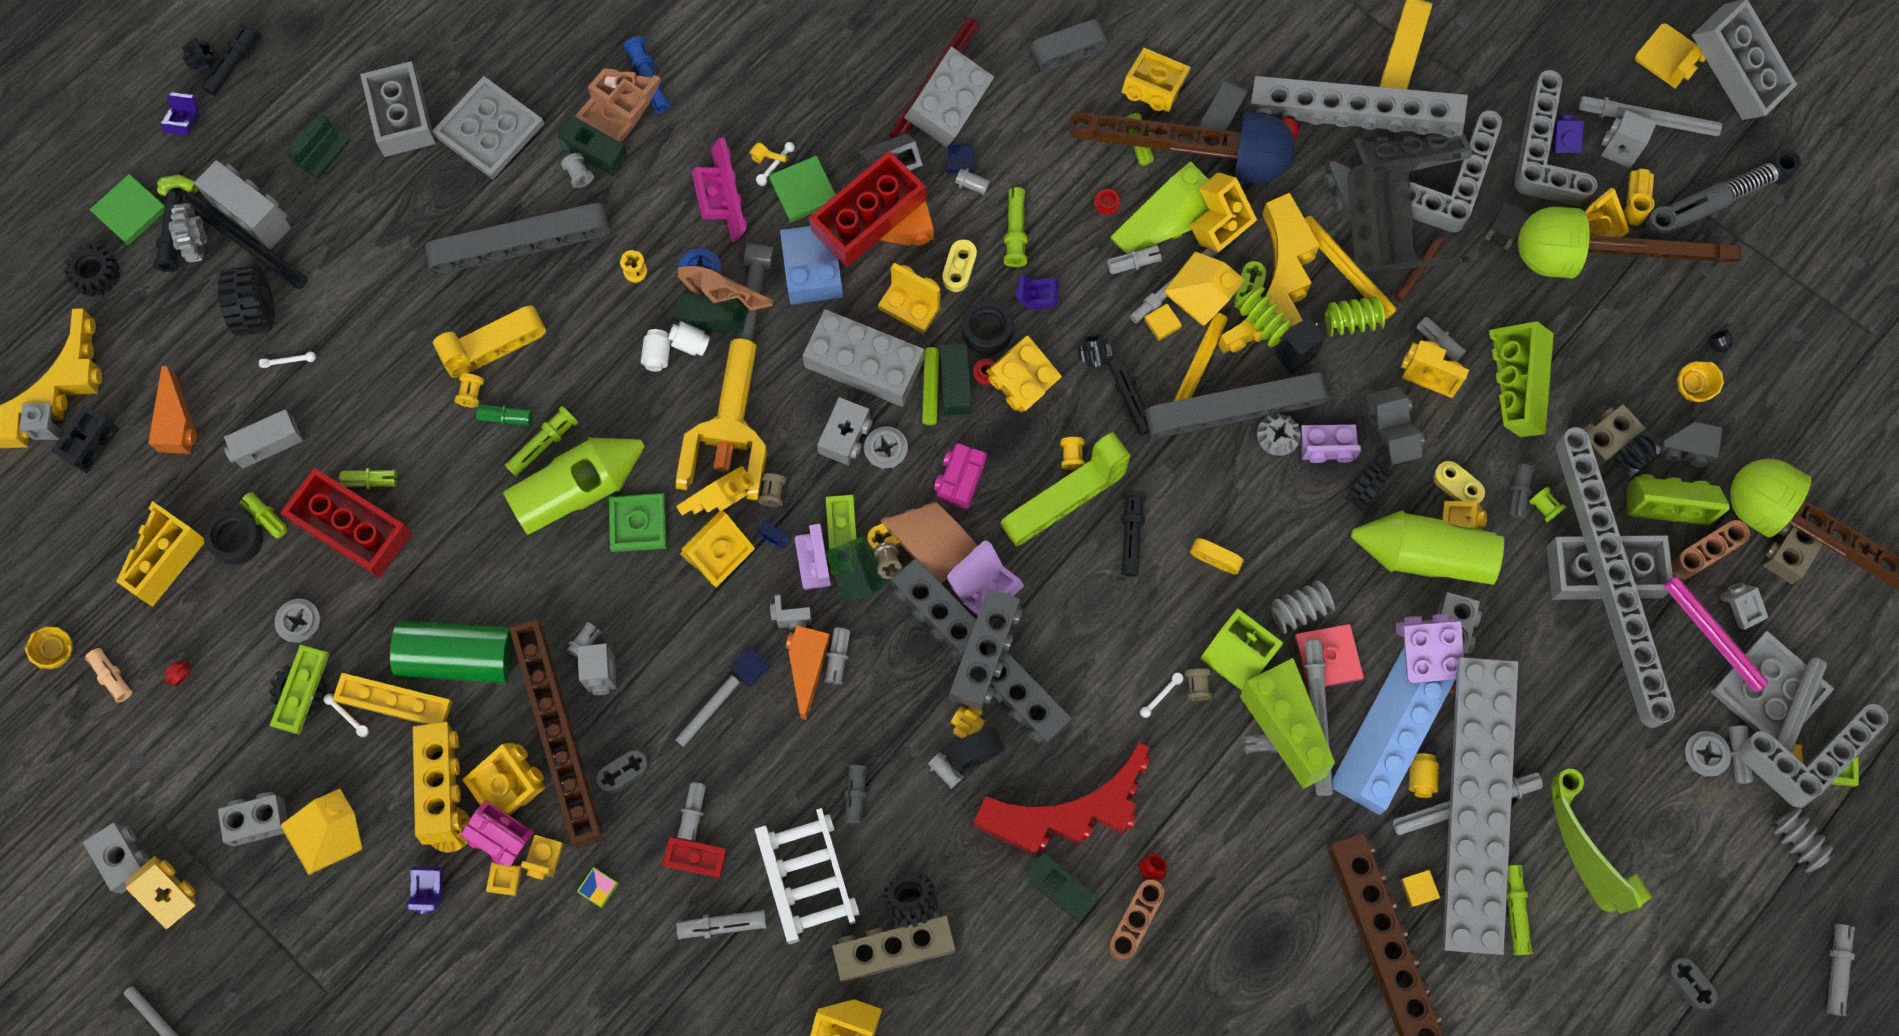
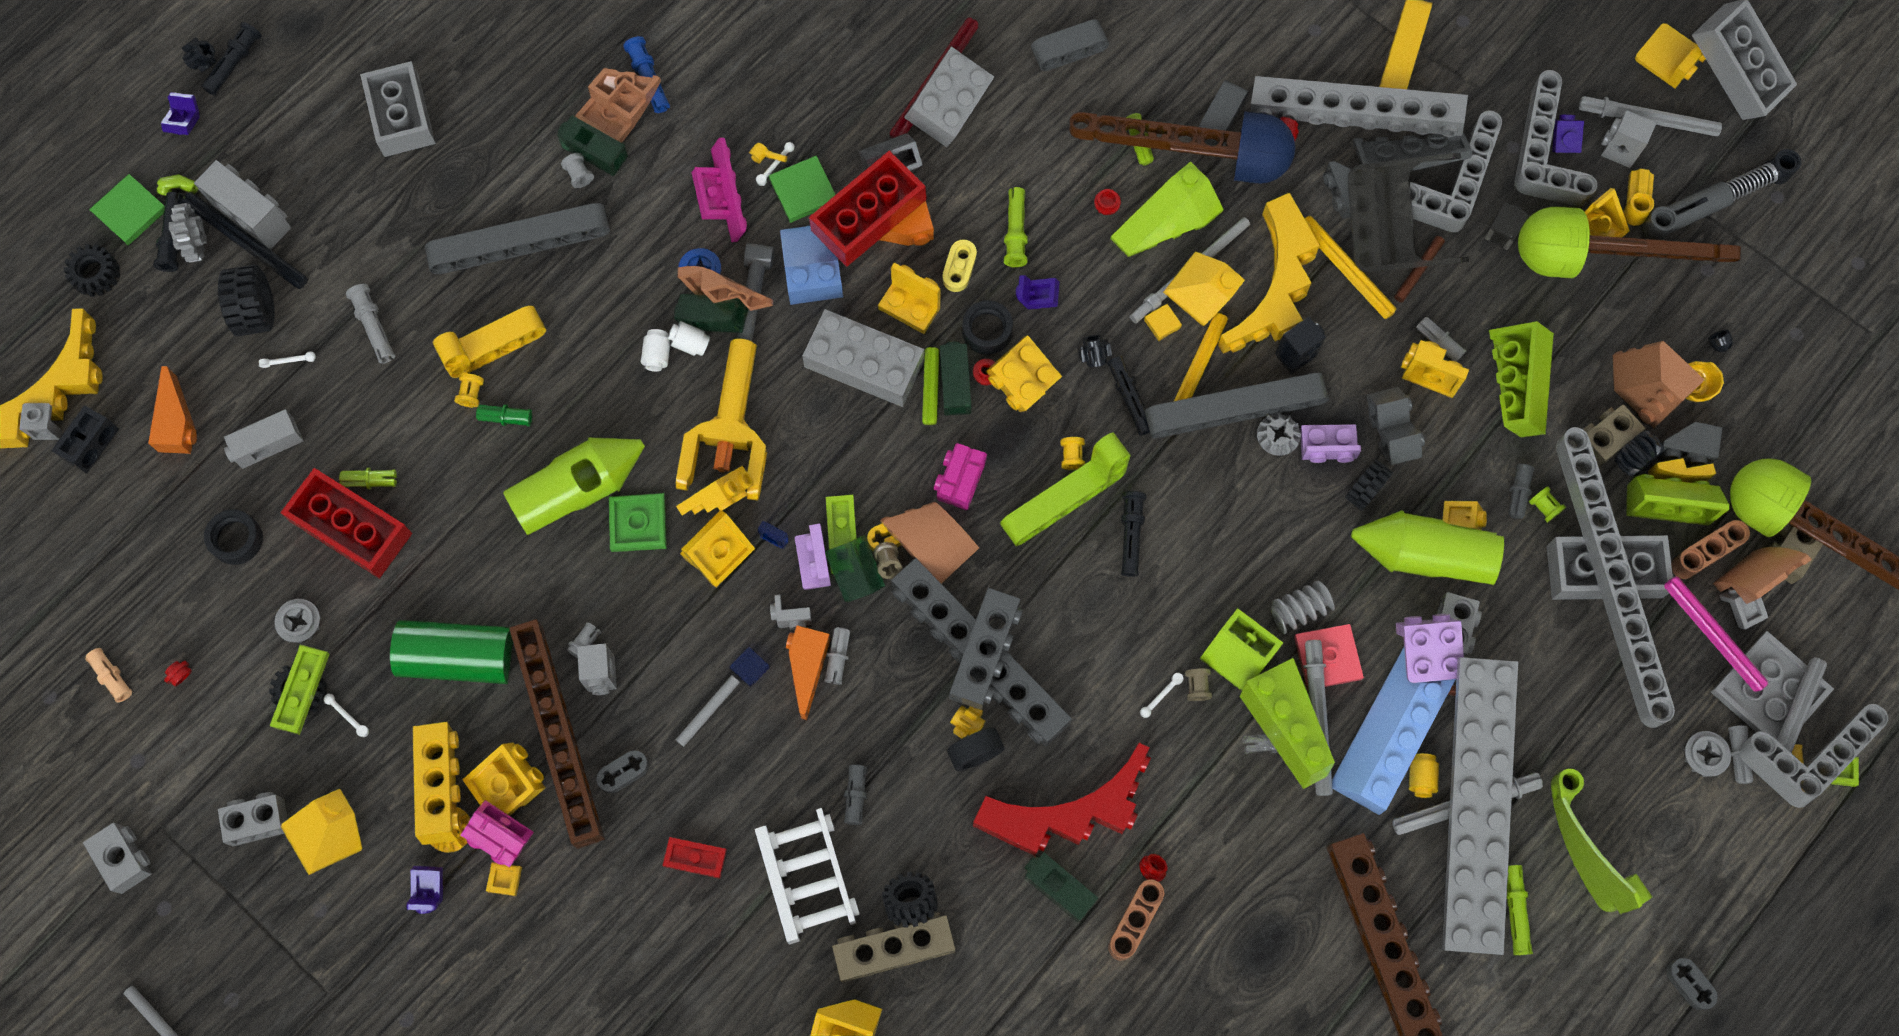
yellow hair [25,627,73,670] -> none
yellow wedge [116,501,204,607] -> none
yellow brick [126,856,196,929] -> none
lime axle [240,492,288,538] -> none
clear green panel [286,112,350,179] -> none
yellow plate [332,673,452,725] -> none
light grey plate [432,76,544,180] -> none
lime pin [504,406,579,477] -> none
yellow bracket [521,835,564,880] -> none
tile [577,867,619,908] -> none
yellow bush [620,250,648,283] -> none
light grey pin [676,909,766,940] -> none
light grey axle [677,782,706,841] -> none
dark tan bush [758,473,787,507] -> none
light grey brick [817,397,873,466] -> none
light grey gear [864,427,908,470] -> none
light grey pin [928,752,964,789] -> none
clear blue tile [947,145,974,173] -> none
lavender bracket [947,541,1024,618] -> none
light grey pin [955,168,990,196] -> none
light grey axle [1107,245,1162,274] -> none
yellow plate [1122,48,1191,112] -> none
yellow brick [1190,172,1257,252] -> none
yellow beam [1190,538,1244,574] -> none
lime beam [1234,261,1266,310] -> none
lime piece [1234,286,1293,348] -> none
lime piece [1325,296,1385,337] -> none
yellow tile [1401,870,1440,908] -> none
light yellow plate [1433,461,1485,504] -> none
light grey piece [1772,807,1836,873] -> none
light grey pin [1826,924,1855,1016] -> none
none -> light grey pin [346,284,395,363]
none -> nougat wedge [1613,341,1704,428]
none -> yellow slope [1648,458,1716,483]
none -> nougat slope [1713,547,1812,604]

